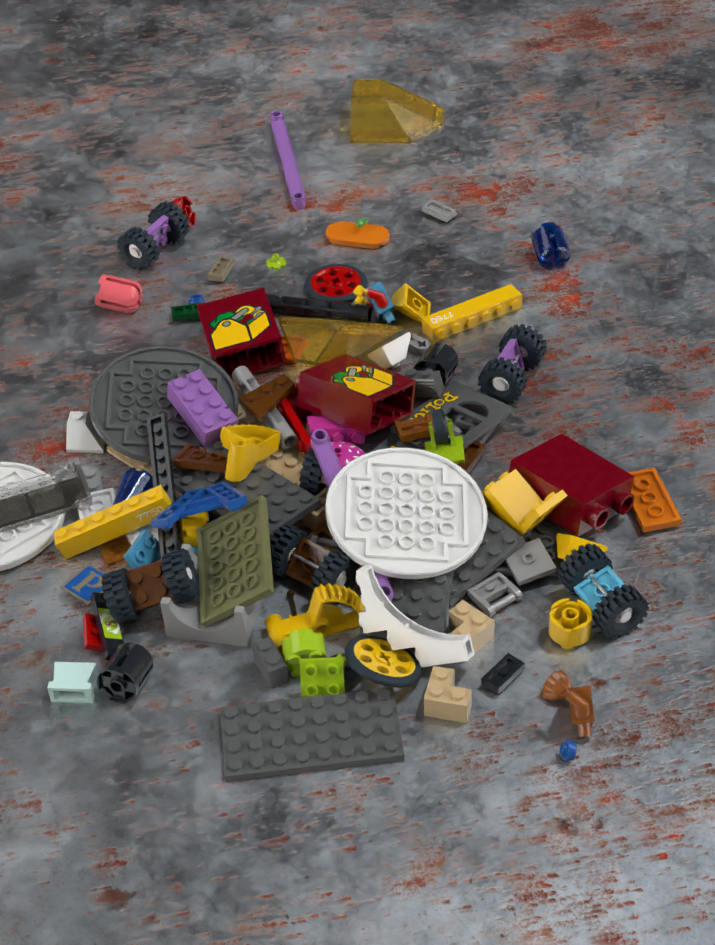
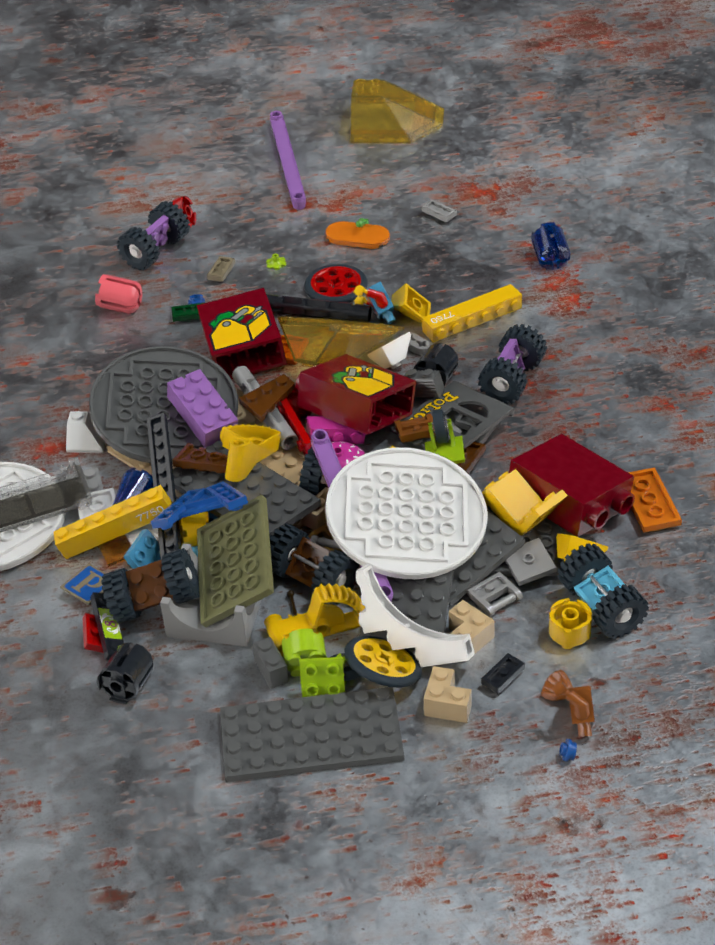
light aqua hips [47,662,99,703] -> none

